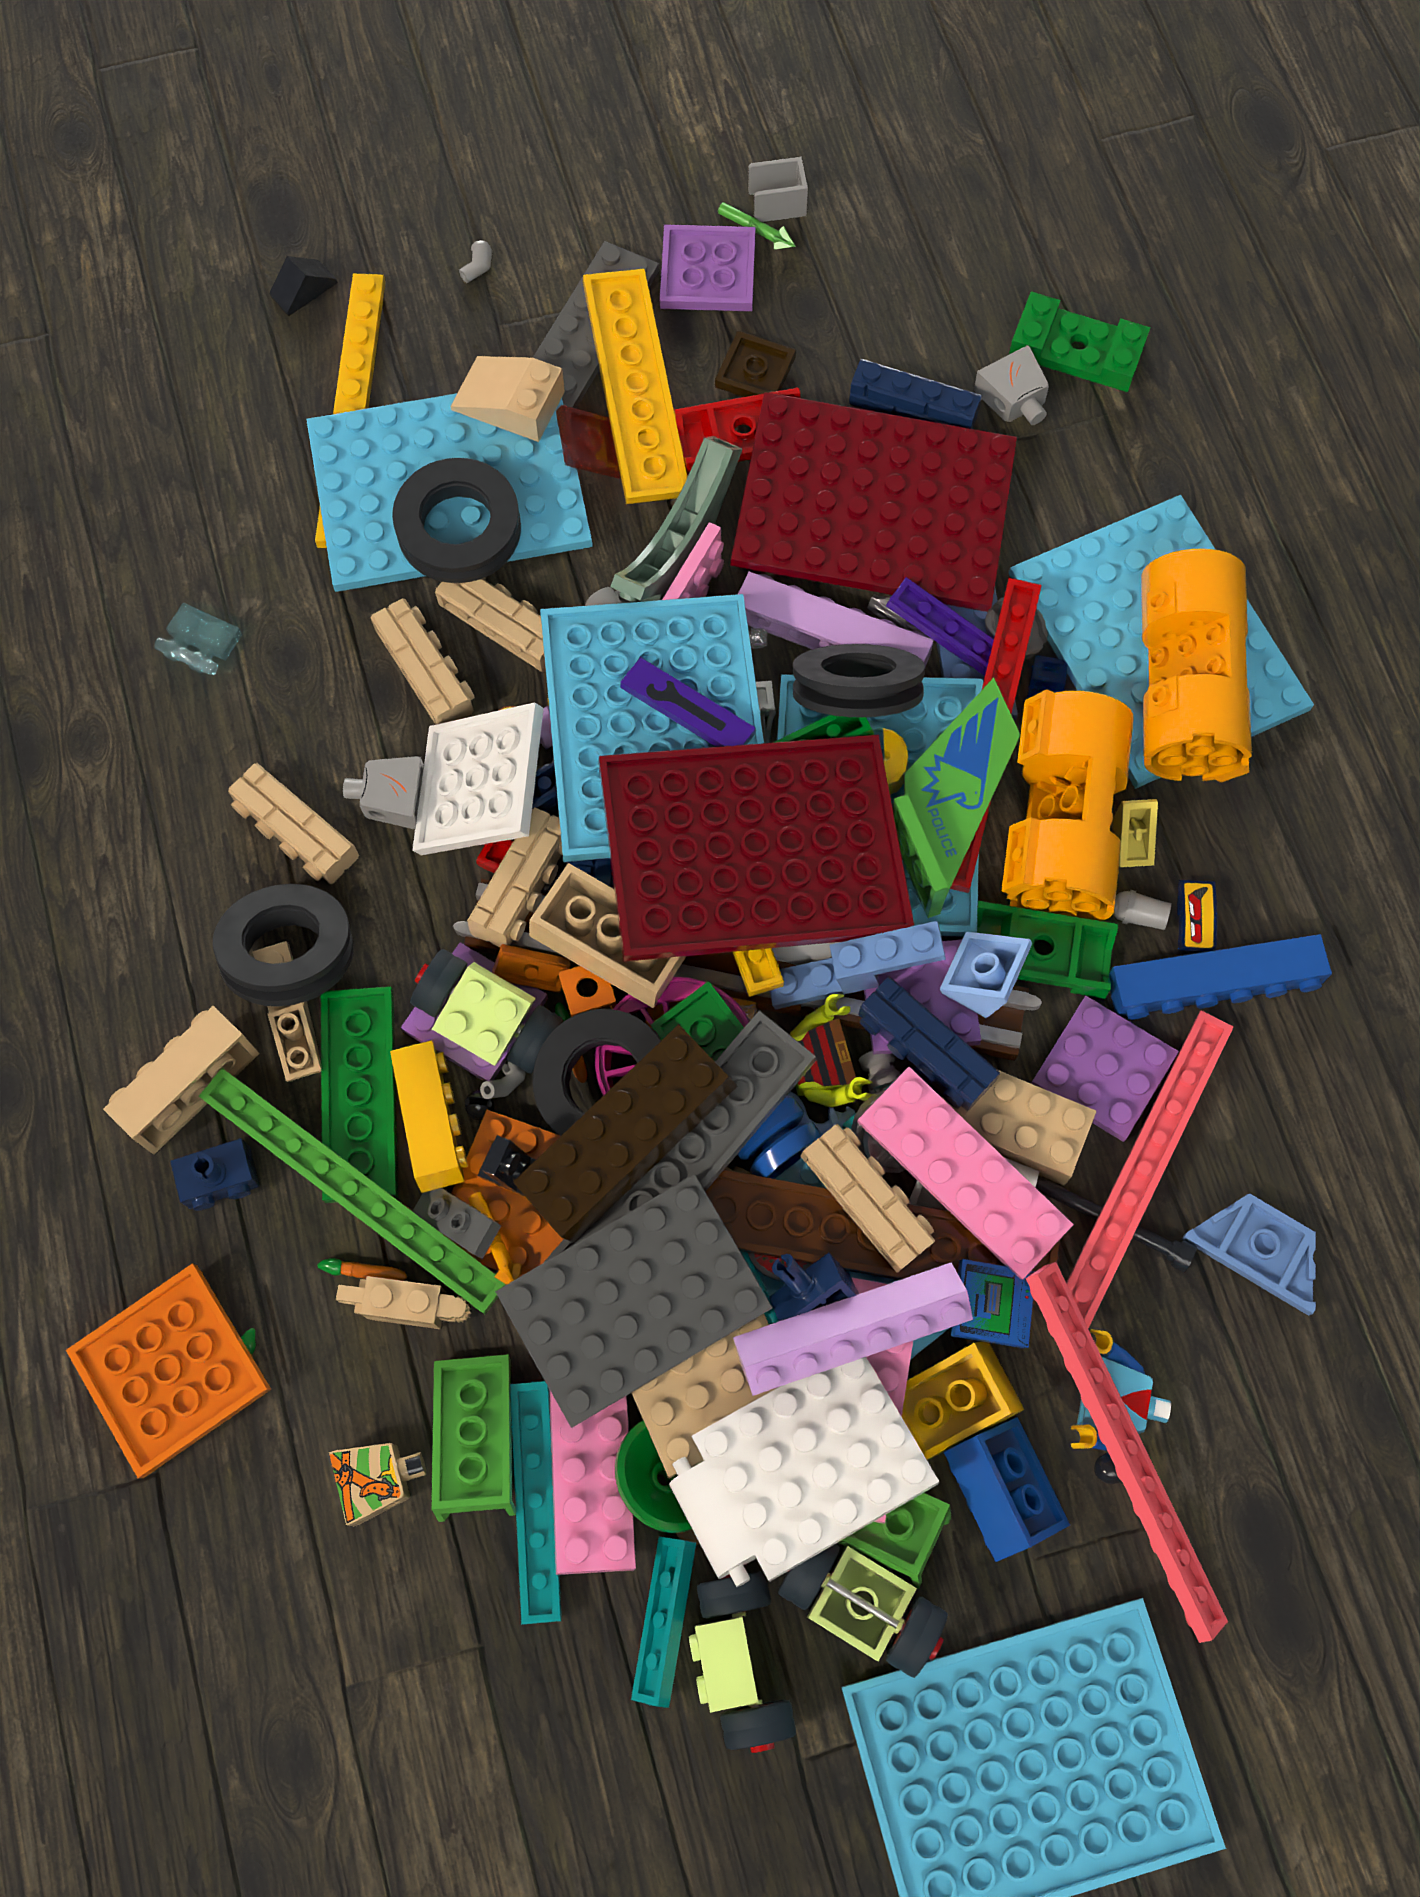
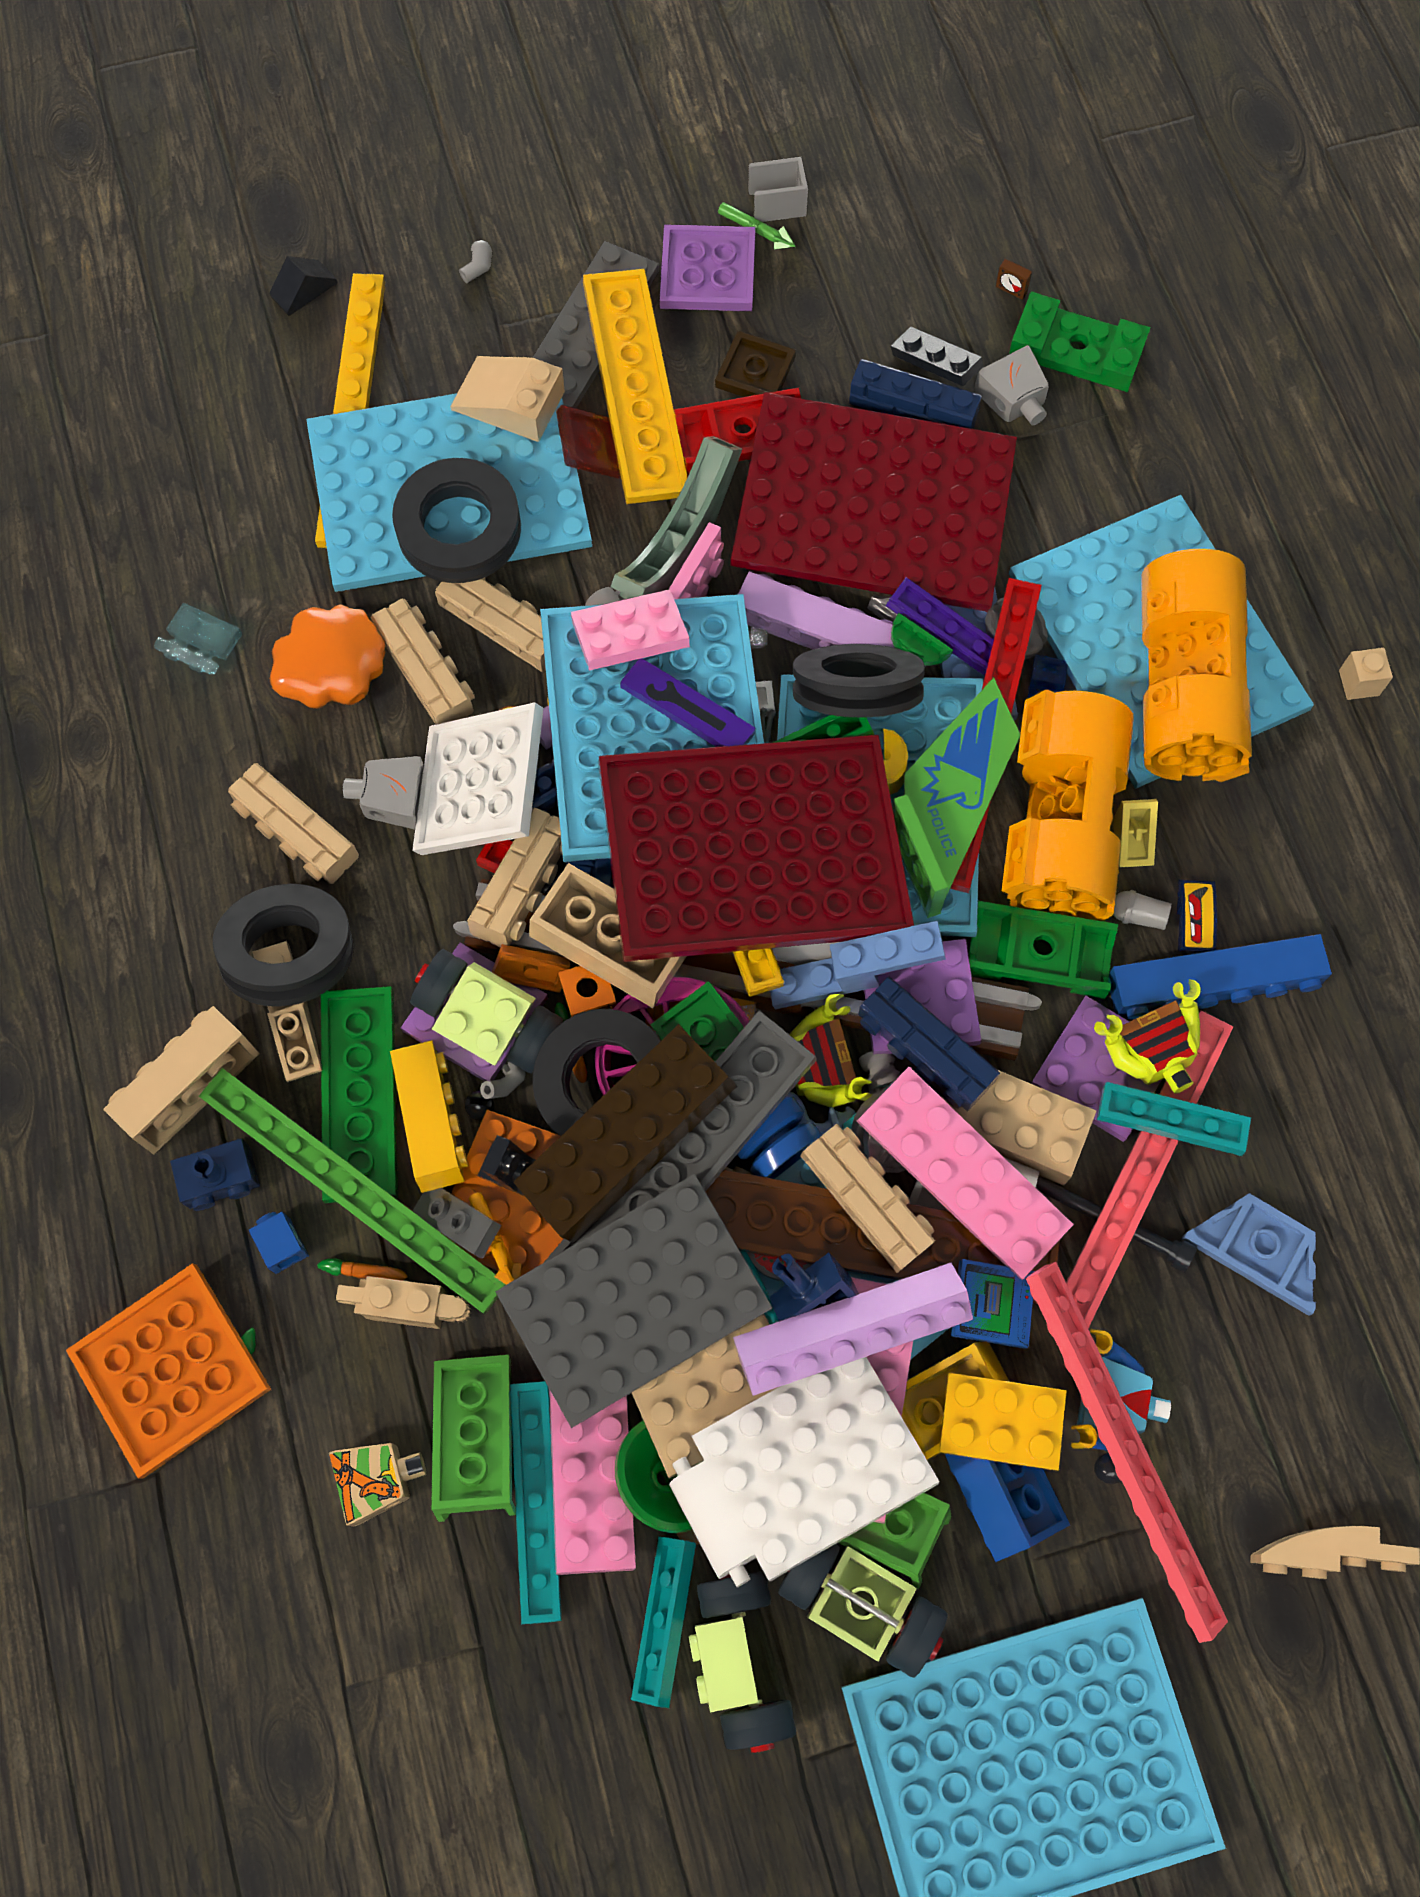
light blue slope [940,932,1032,1018] -> none
none -> blue brick [249,1212,309,1274]
none -> orange piece [269,604,386,709]
none -> bright pink plate [571,589,690,671]
none -> plate [891,327,984,386]
none -> green plate [891,612,953,666]
none -> yellow plate [939,1373,1066,1471]
none -> reddish brown tile [995,259,1032,300]
none -> torso [1094,979,1201,1094]
none -> teal plate [1097,1082,1251,1156]
none -> tan slope [1250,1526,1420,1579]
none -> tan brick [1339,648,1393,700]

